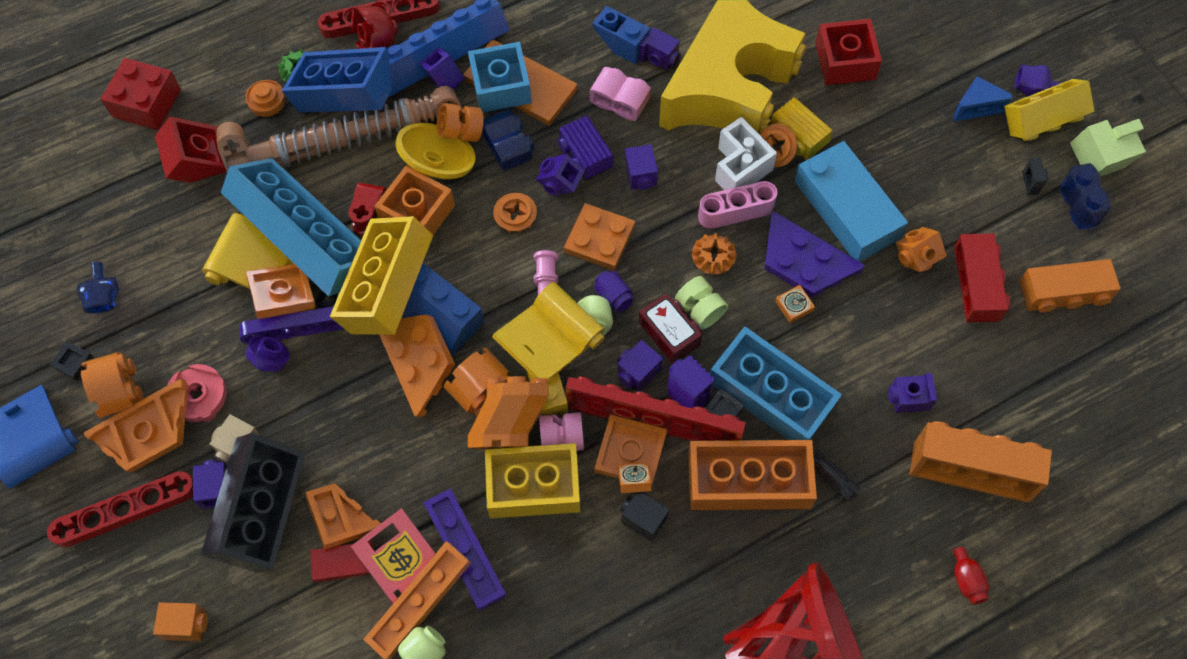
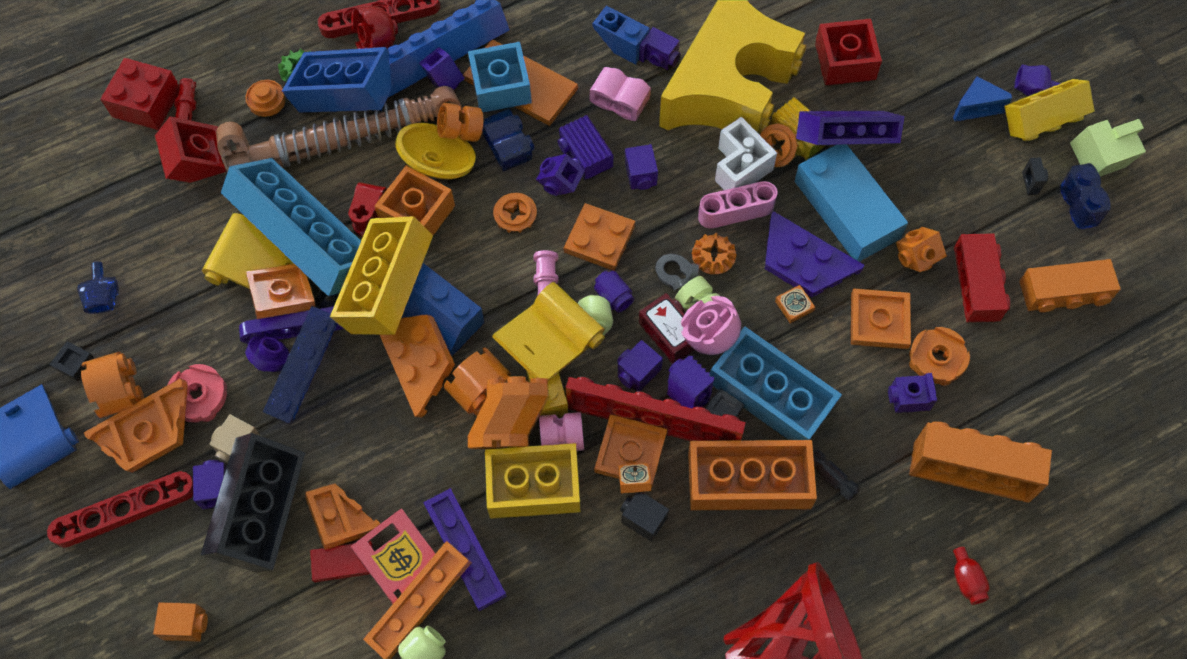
none -> red pin [174,78,197,121]
none -> clear blue plate [263,306,338,424]
none -> dark grey piece [655,254,699,292]
none -> bright pink cylinder [681,296,741,355]
none -> dark purple brick [796,111,905,145]
none -> orange plate [851,289,911,349]
none -> orange plate [909,327,970,386]

